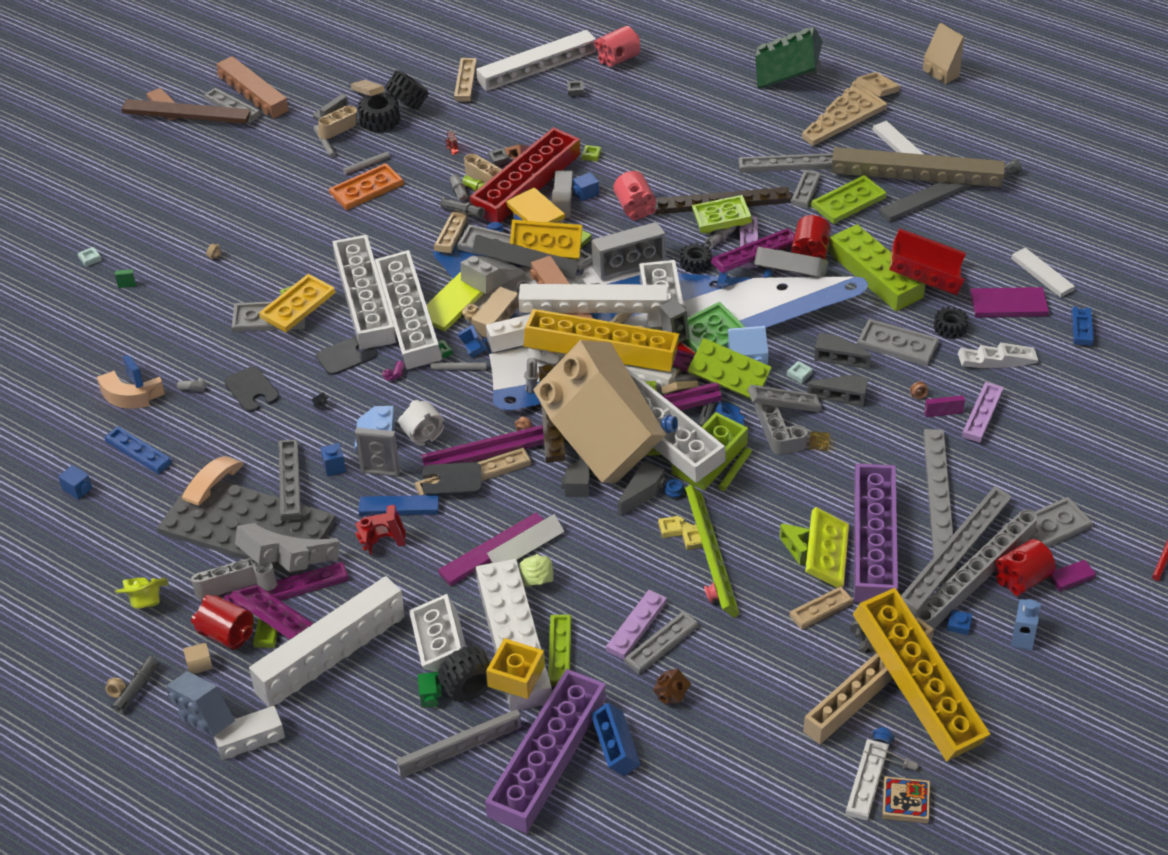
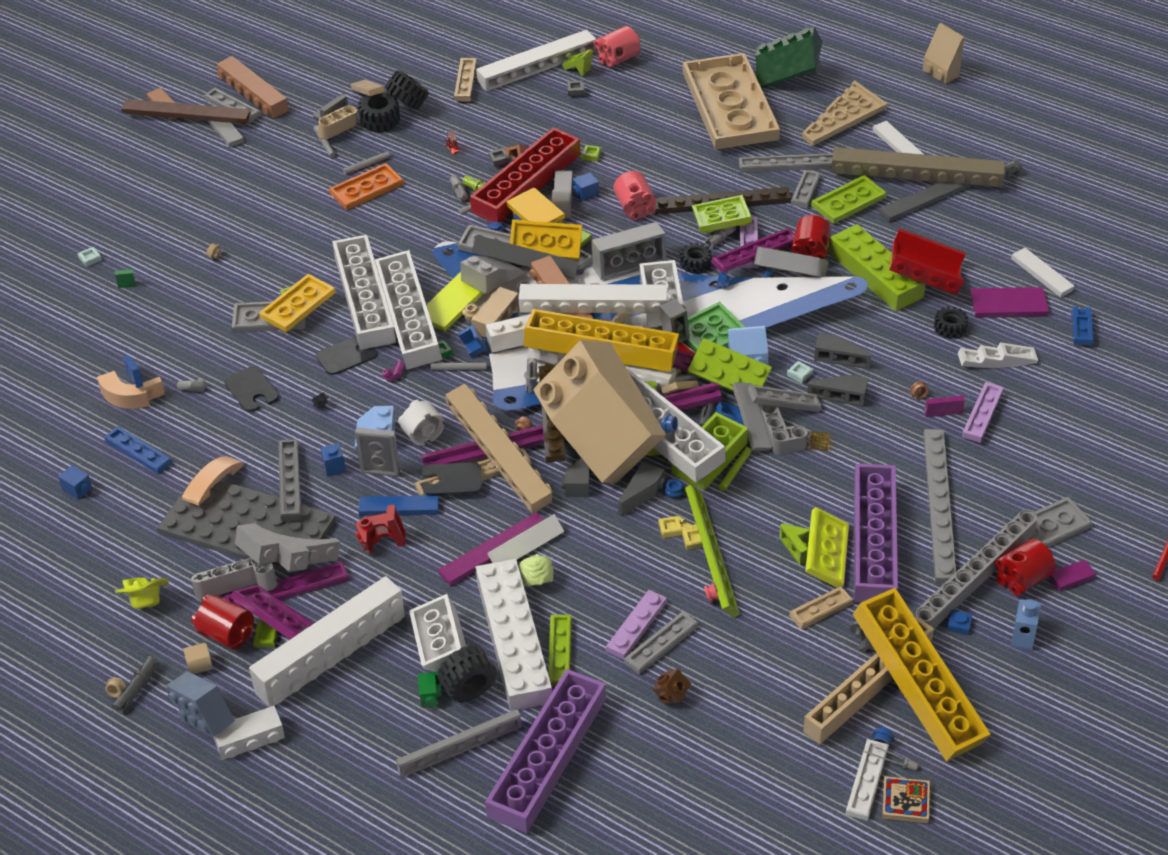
tan tile [434,212,468,253] -> none
dark grey pin [440,198,485,218] -> none
tan beam [464,154,502,183] -> none
yellow brick [486,638,545,699] -> none
blue brick [591,703,641,776] -> none
tan tile [856,72,901,97] -> none
light grey tile [857,319,939,366] -> none
light grey plate [901,486,1012,615] -> none
none -> light grey tile [207,105,244,148]
none -> tan brick [446,384,553,514]
none -> lime slope [562,49,593,76]
none -> tan plate [683,53,780,150]
none -> light grey tile [732,382,772,451]

